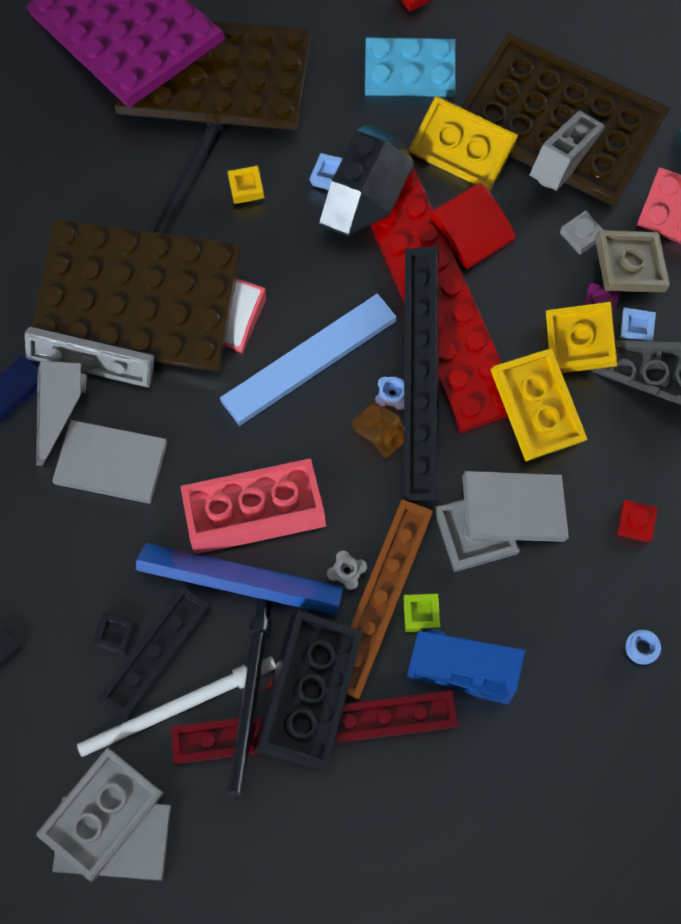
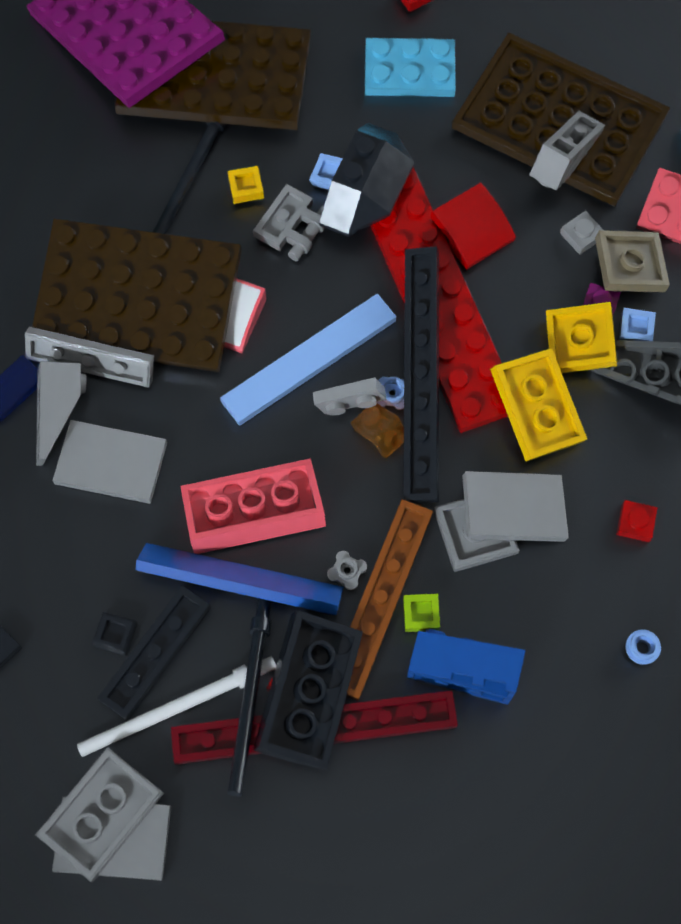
yellow tile [408,96,518,192] -> none
none -> light grey plate [253,184,325,261]
none -> light grey plate [313,377,387,415]

